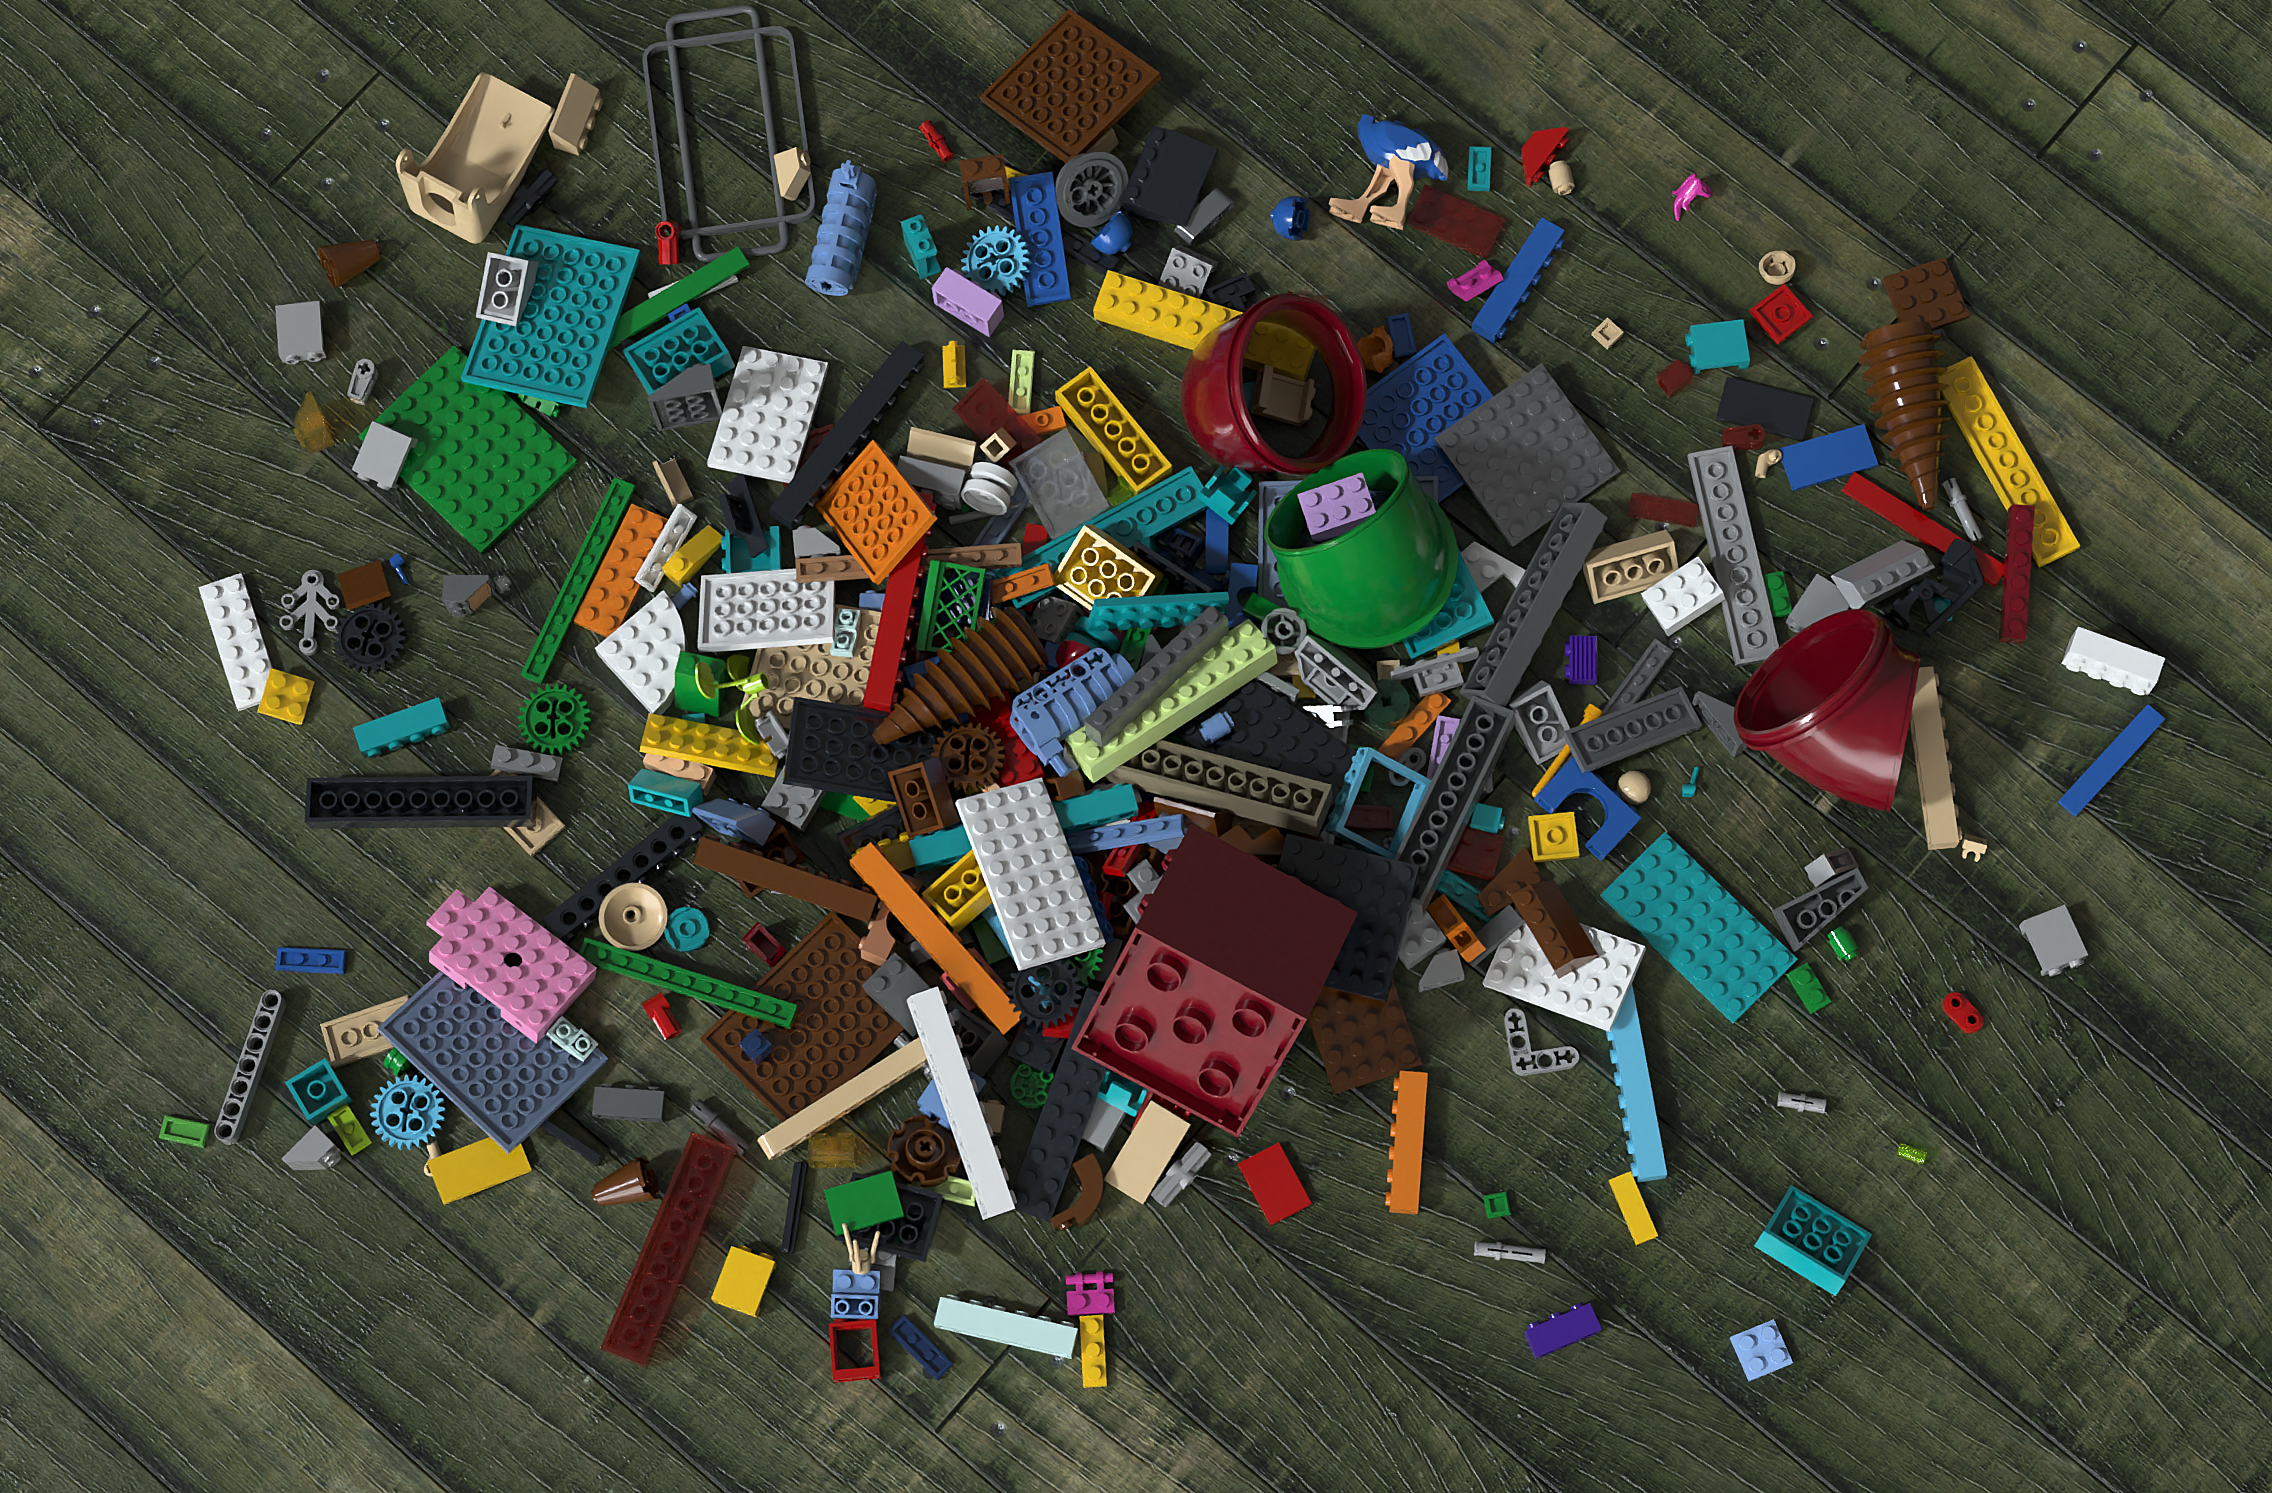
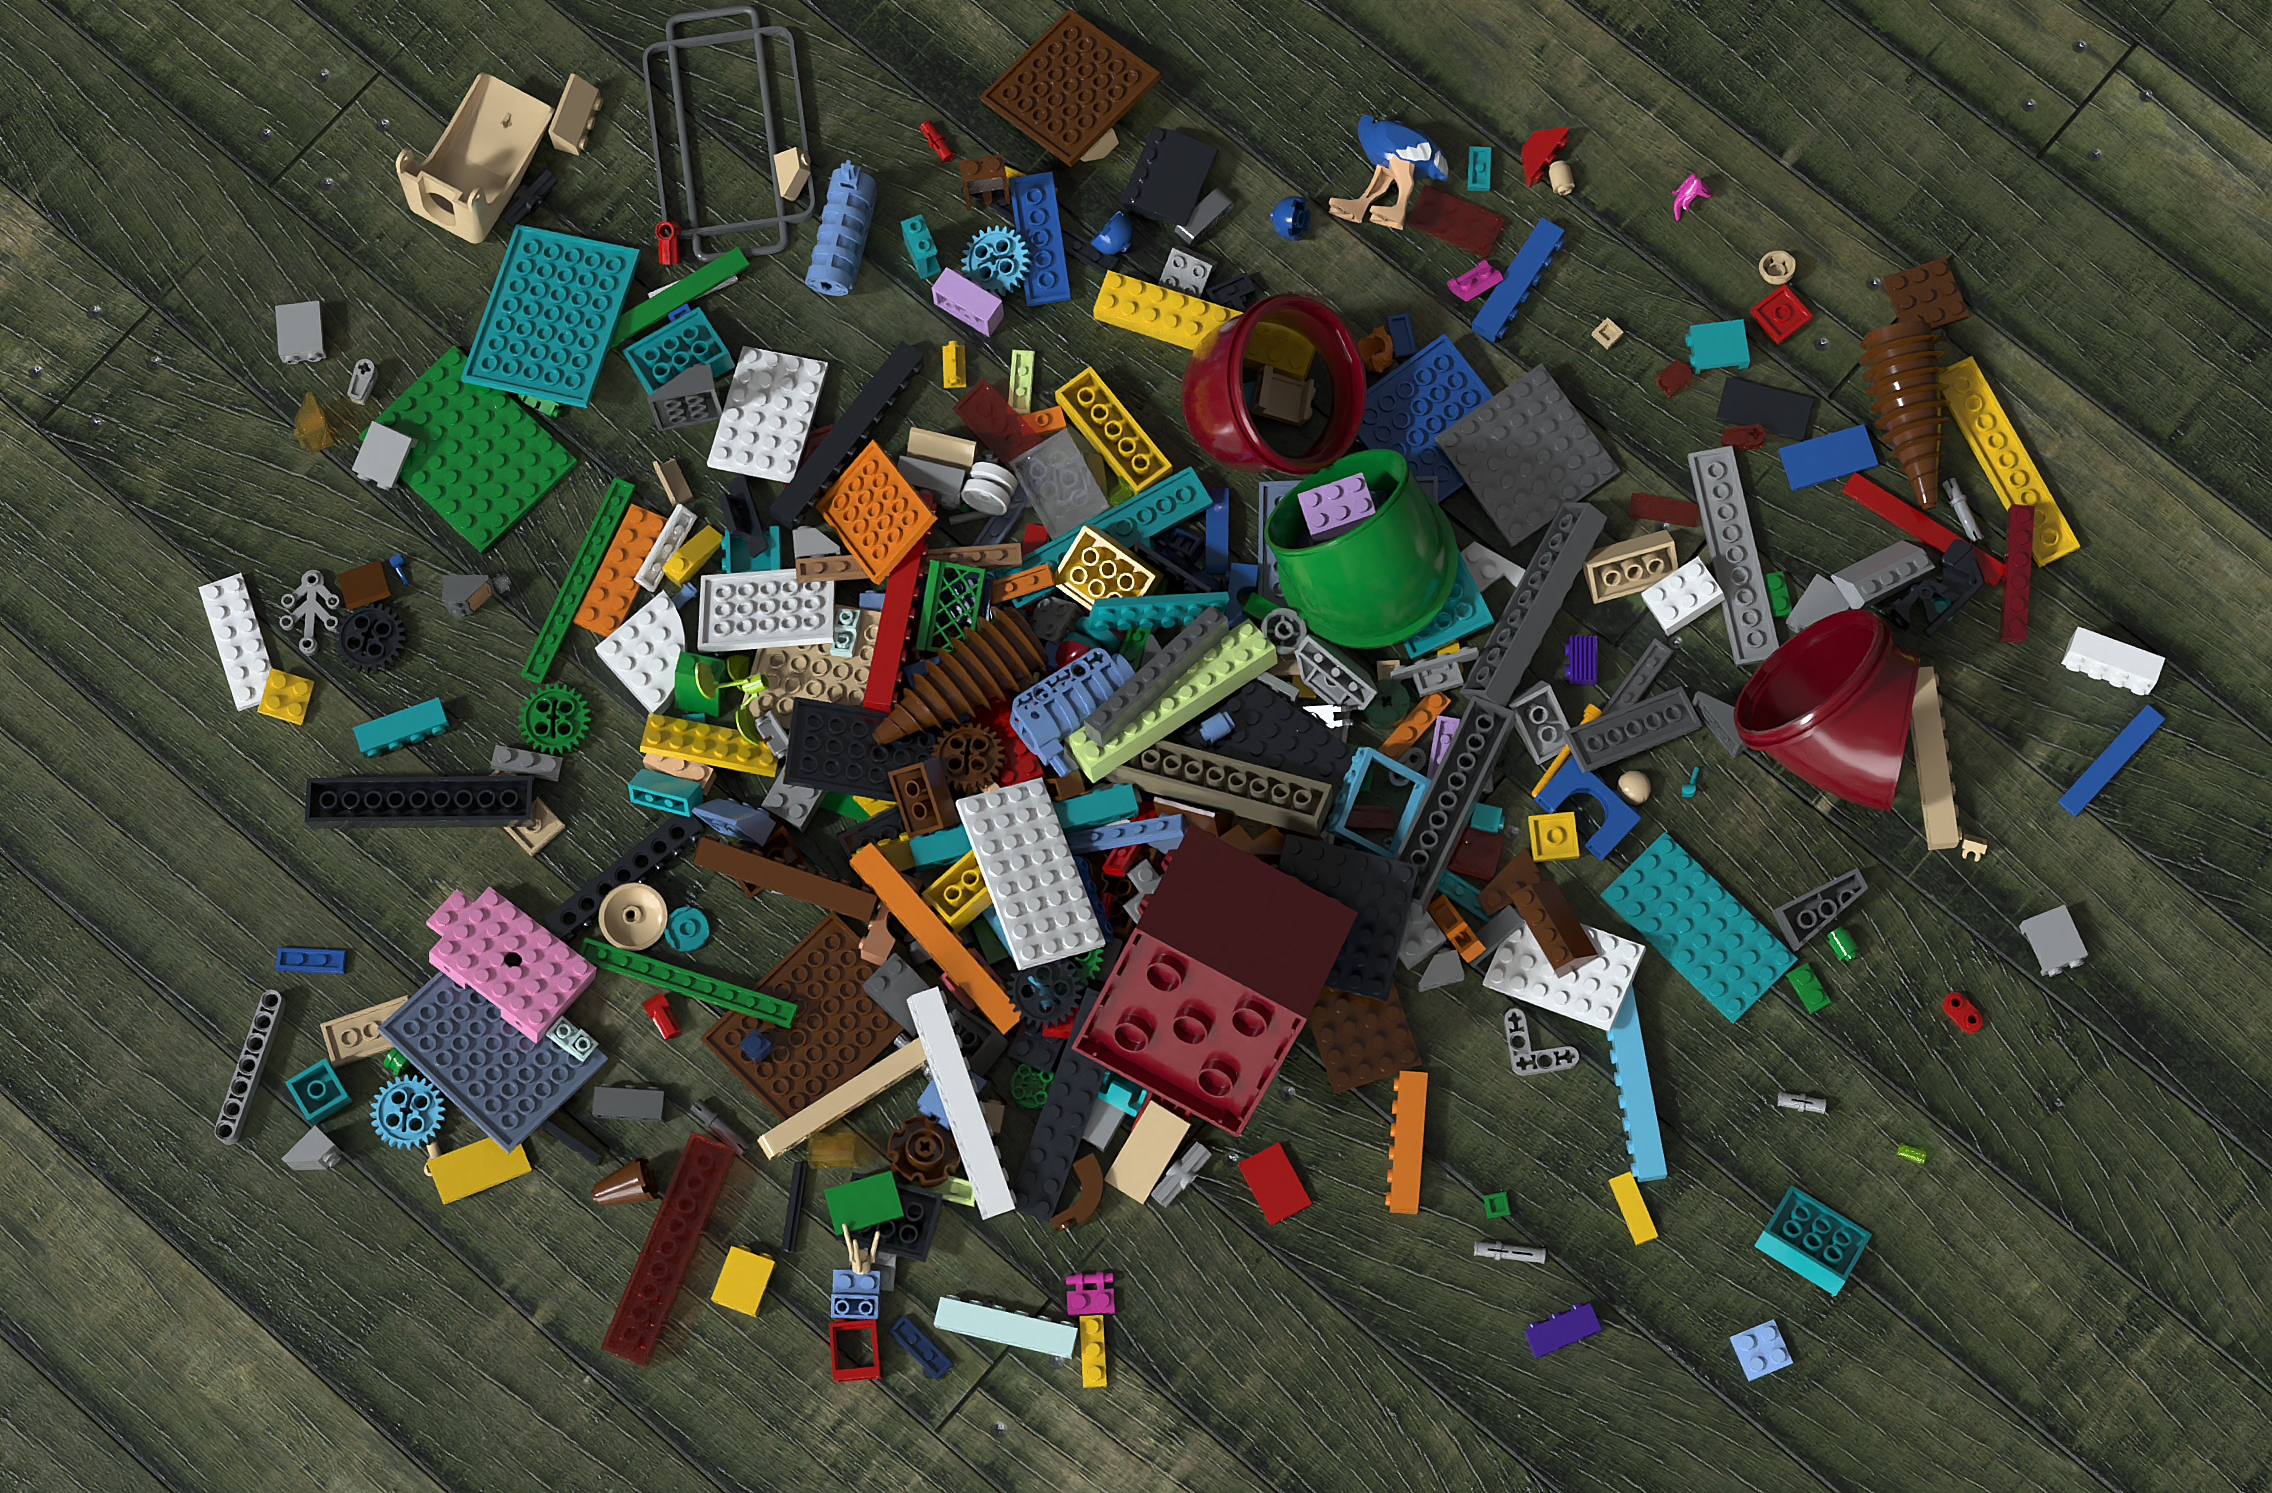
bright green tile [159,1115,211,1148] -> none
reddish brown cone [318,239,383,288] -> none
lime plate [327,1103,372,1156] -> none
light grey slope [476,252,539,326] -> none
dark red slope [742,922,787,968] -> none
tan brick [980,427,1017,464] -> none
dark grey piece [1056,152,1128,227] -> none
teal panel [1197,464,1257,525] -> none
tan arm [1755,449,1782,478] -> none
light grey slope [1804,847,1859,887] -> none

